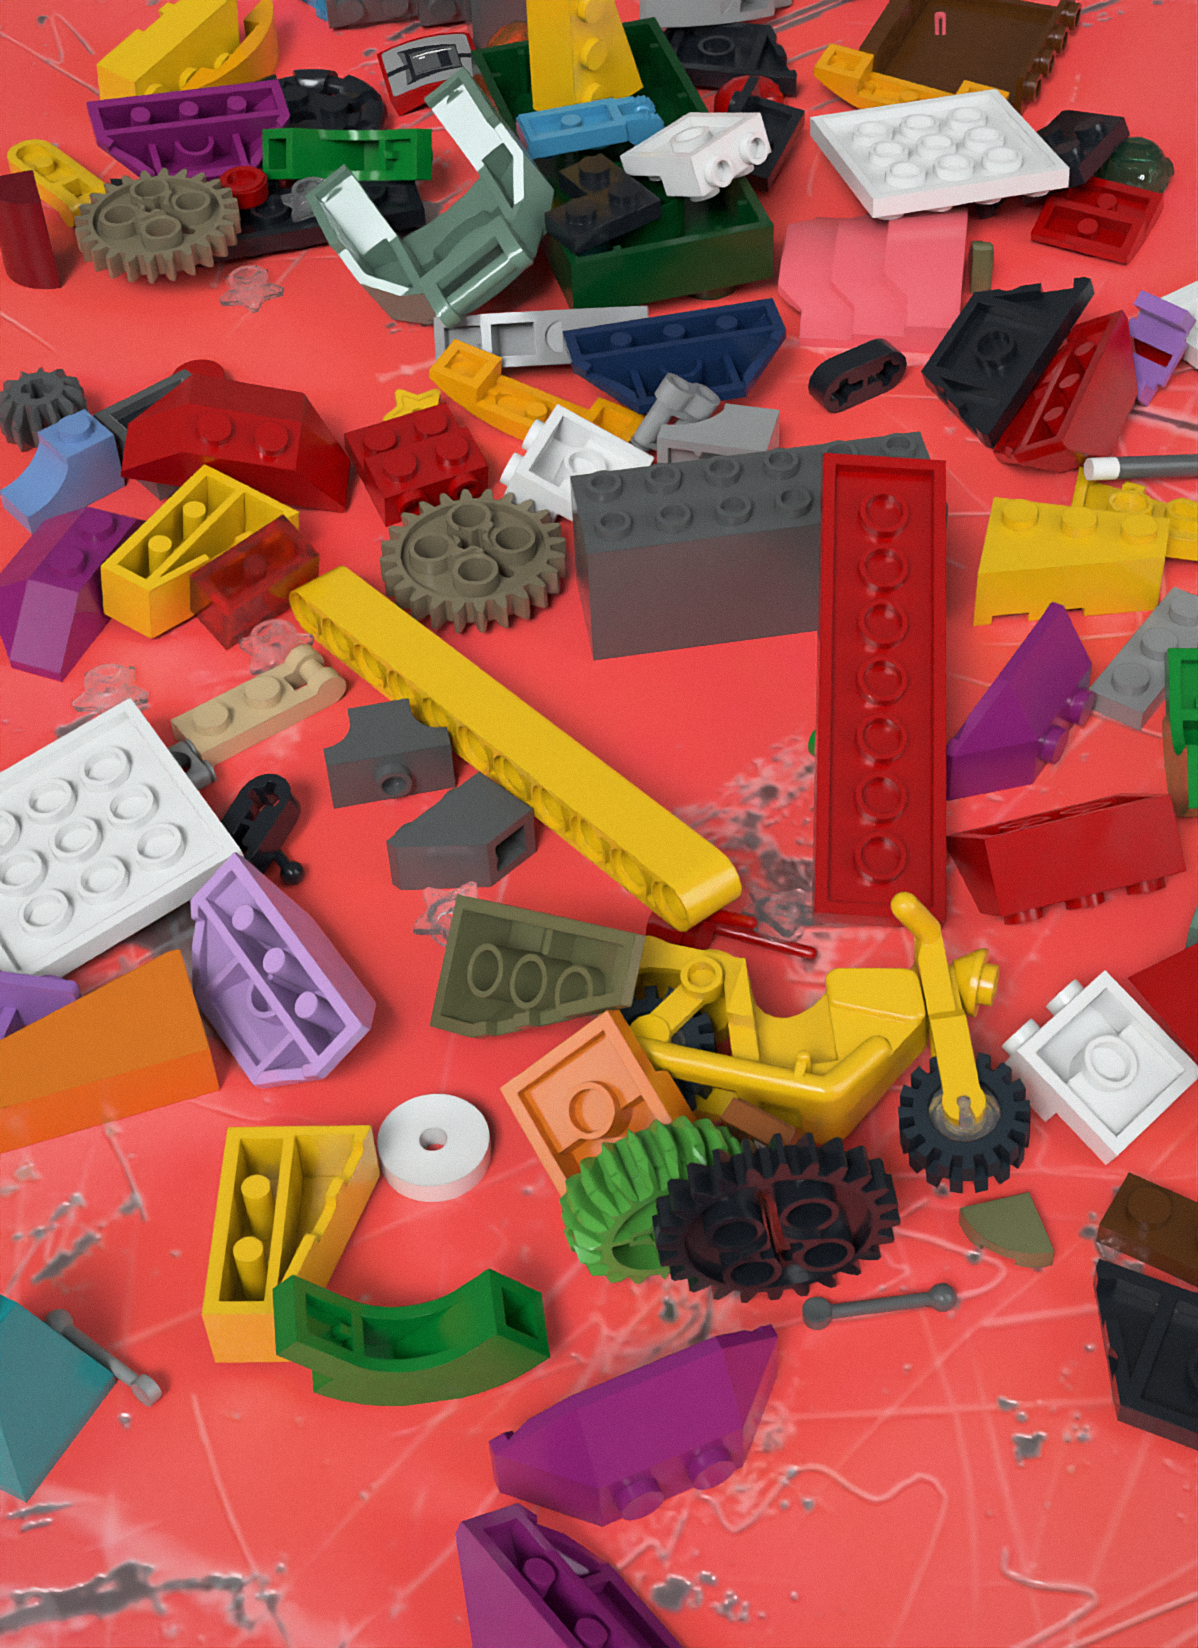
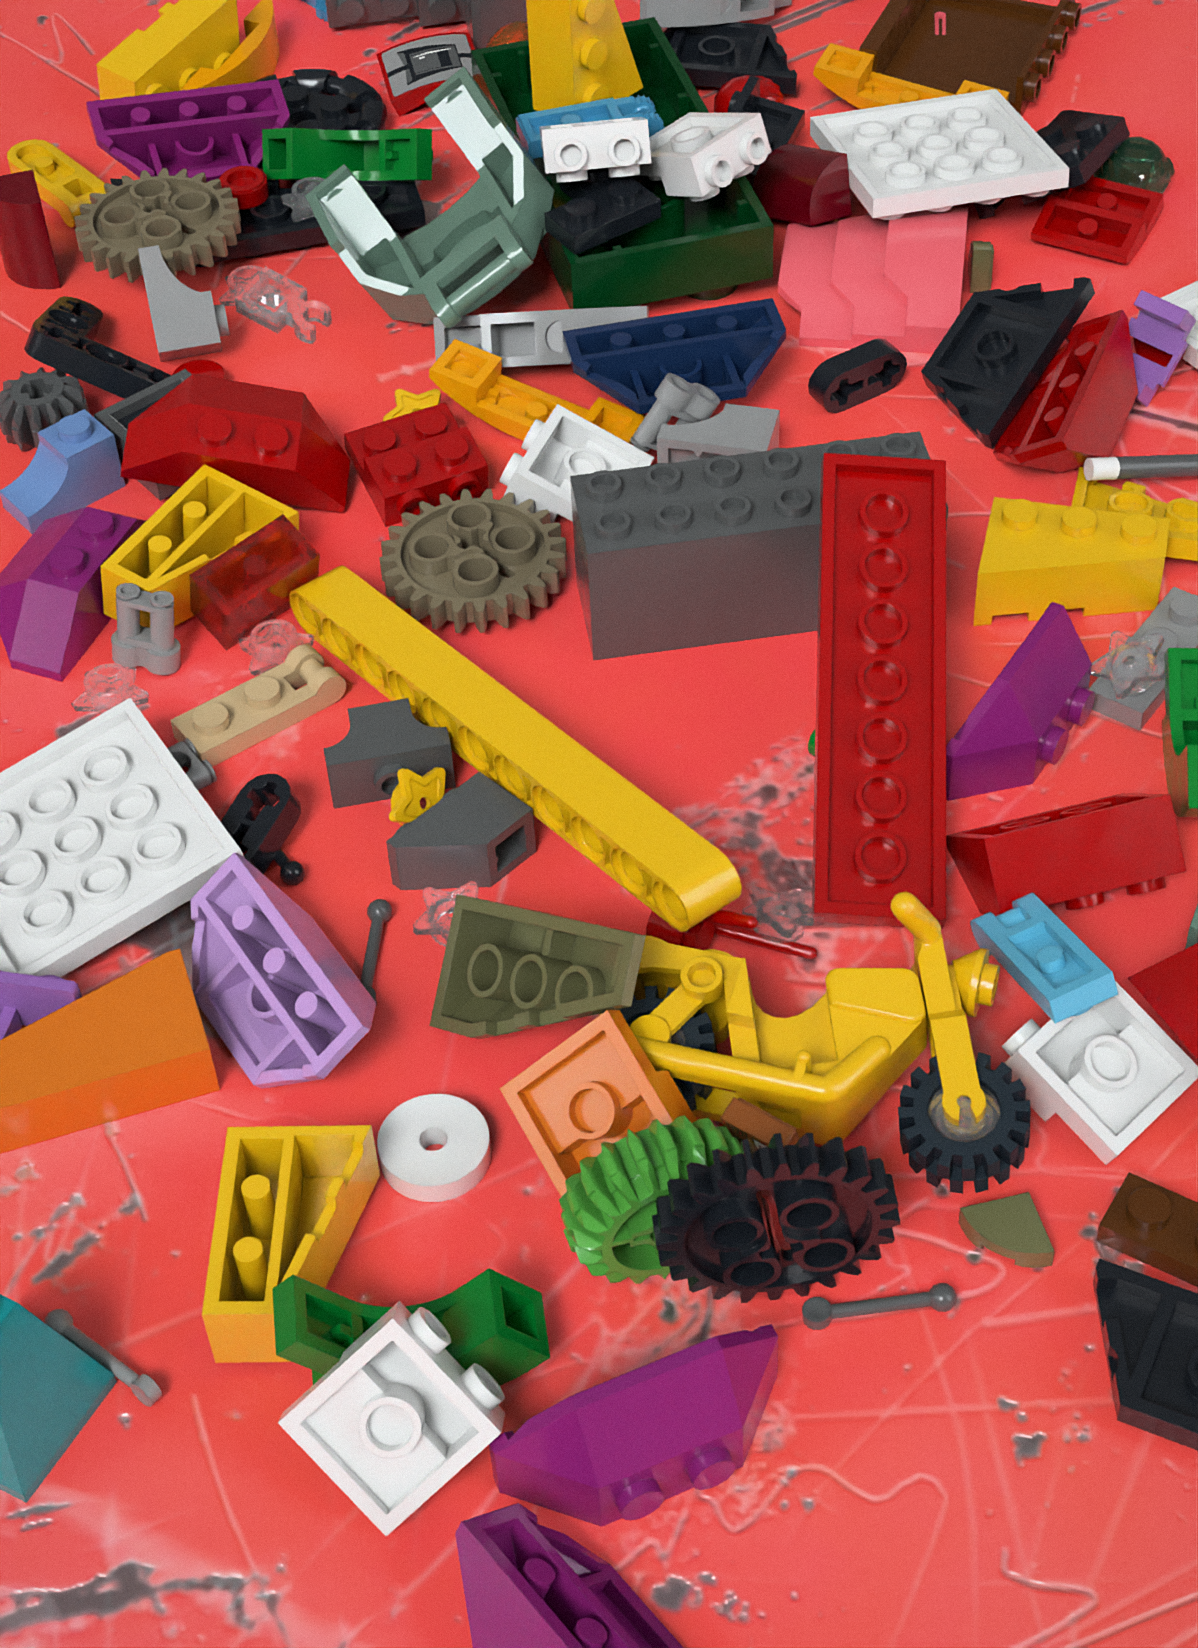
none -> black beam [24,296,170,399]
none -> light grey piece [111,583,181,675]
none -> light grey arch [138,245,230,362]
none -> clear plate [235,266,332,344]
none -> white plate [278,1301,505,1536]
none -> dark grey hinge [360,899,392,1008]
none -> yellow plate [389,767,446,826]
none -> white plate [539,117,651,182]
none -> dark red brick [753,144,852,226]
none -> medium azure plate [970,893,1118,1024]
none -> clear plate [1091,630,1167,699]

